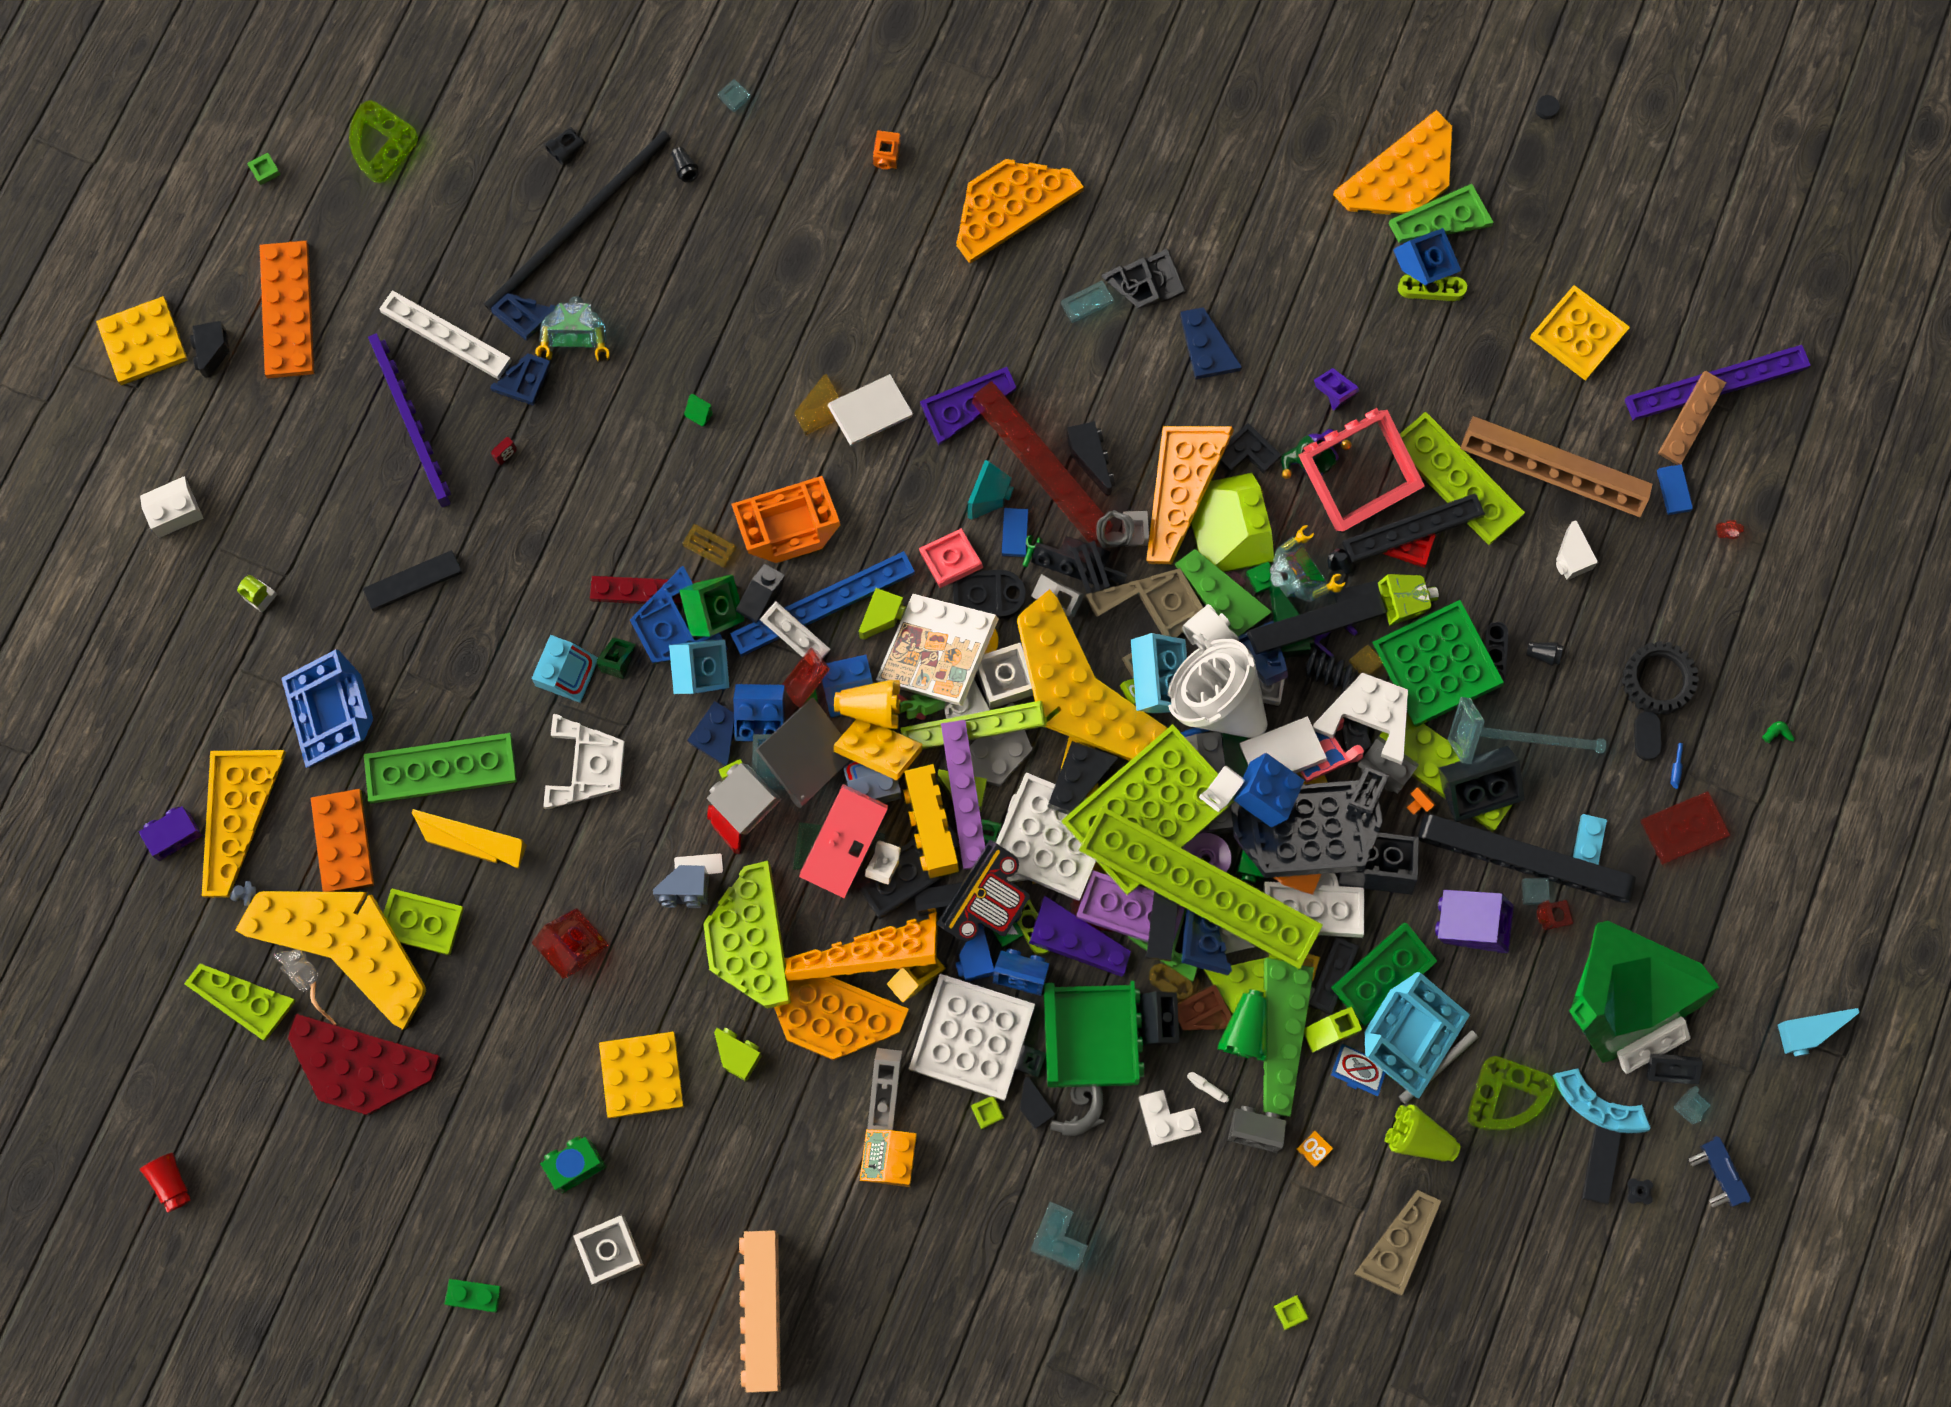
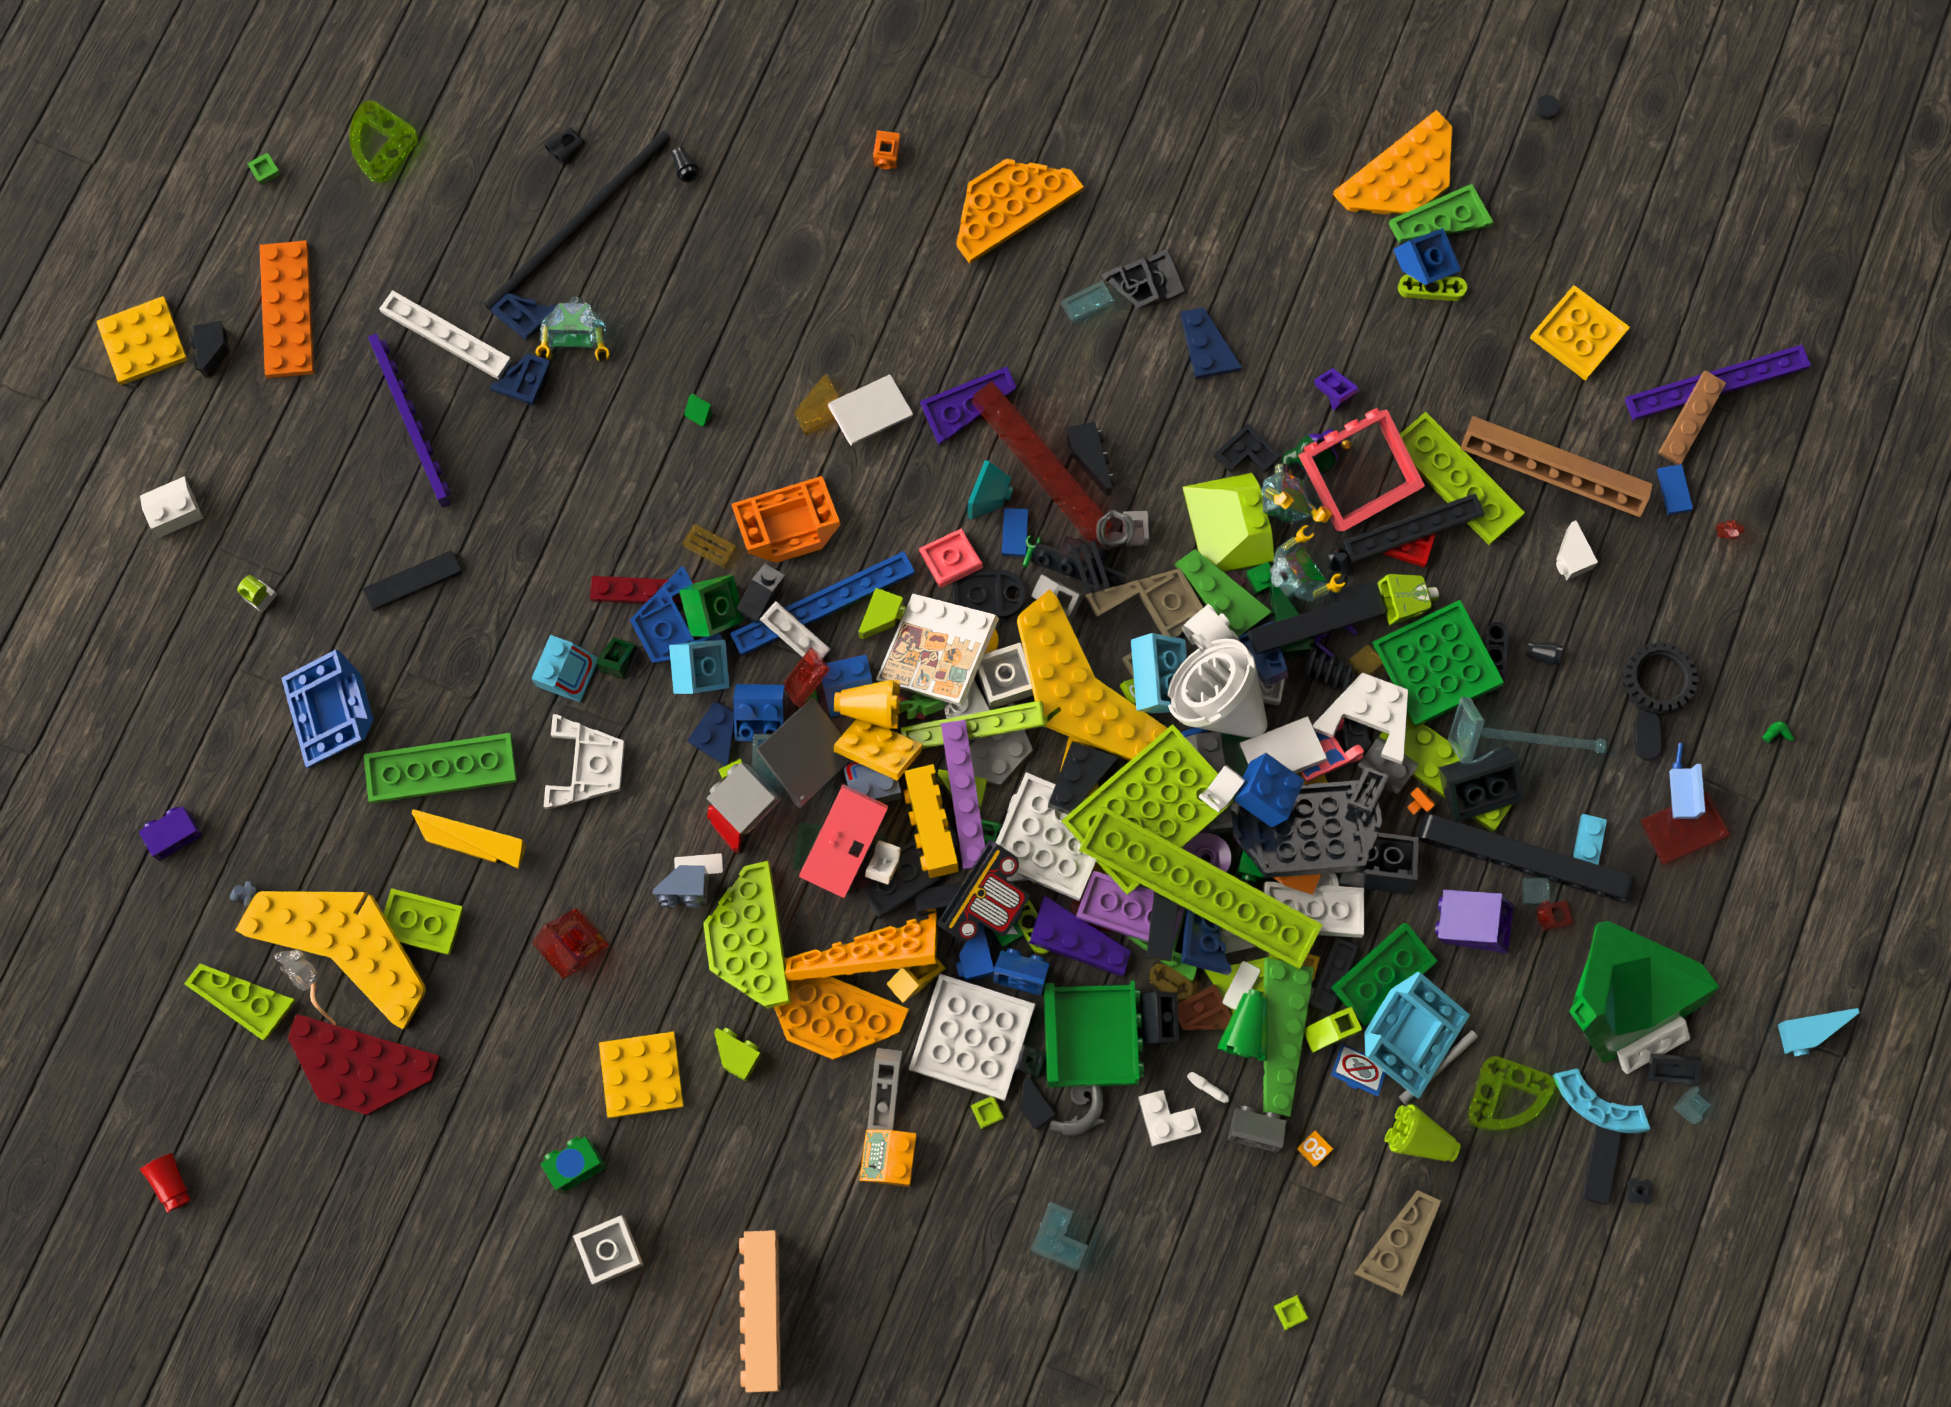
yellow wing [202,750,286,898] -> none
orange plate [311,789,374,892] -> none
green plate [444,1279,501,1313] -> none
dark red tile [491,437,517,466] -> none
clear light blue tile [717,79,750,112] -> none
light orange wing [1146,426,1234,564] -> none
dark blue piece [1689,1136,1751,1208] -> none
none -> white sticker [1222,961,1260,1010]
none -> torso [1261,464,1332,524]
none -> light blue panel [1669,764,1705,819]

